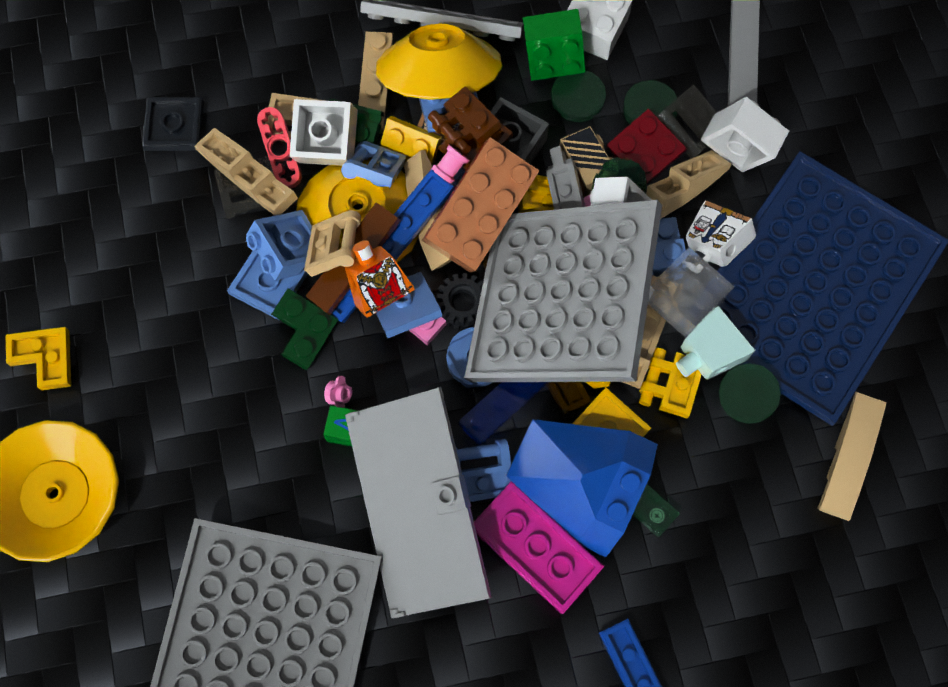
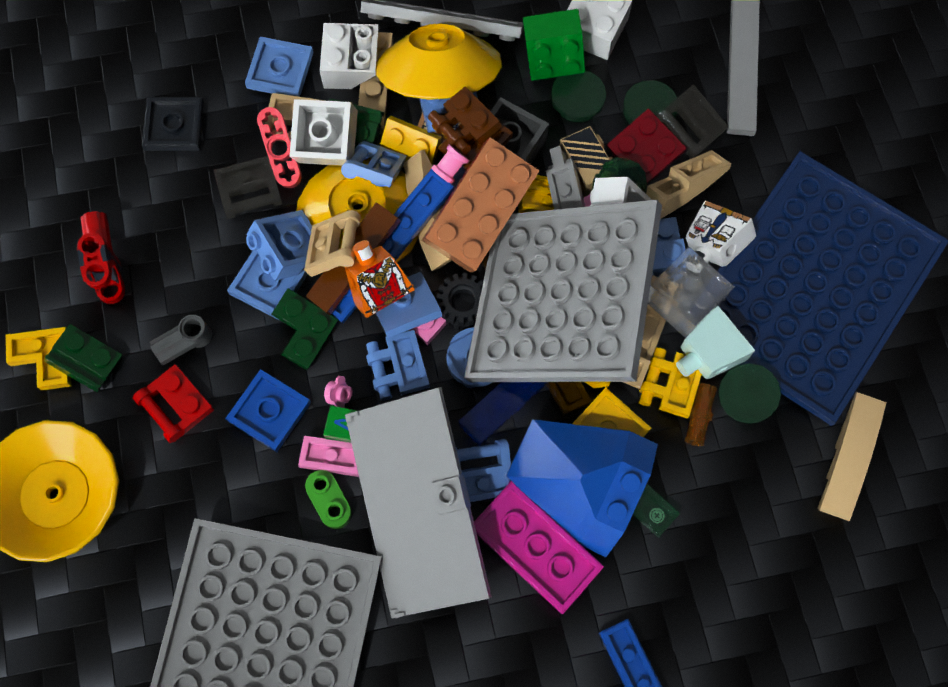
tan slope [194,128,298,216] -> none
white brick [701,97,789,173] -> none
none -> dark green plate [44,324,122,393]
none -> red connector [77,211,125,304]
none -> red plate [132,364,214,443]
none -> dark grey piece [149,314,213,365]
none -> blue plate [225,369,311,452]
none -> medium blue plate [245,36,314,97]
none -> bright pink plate [298,436,359,477]
none -> bright green plate [305,470,352,529]
none -> white slope [320,23,379,89]
none -> medium blue plate [366,330,430,401]
none -> clear orange pin [684,383,717,446]

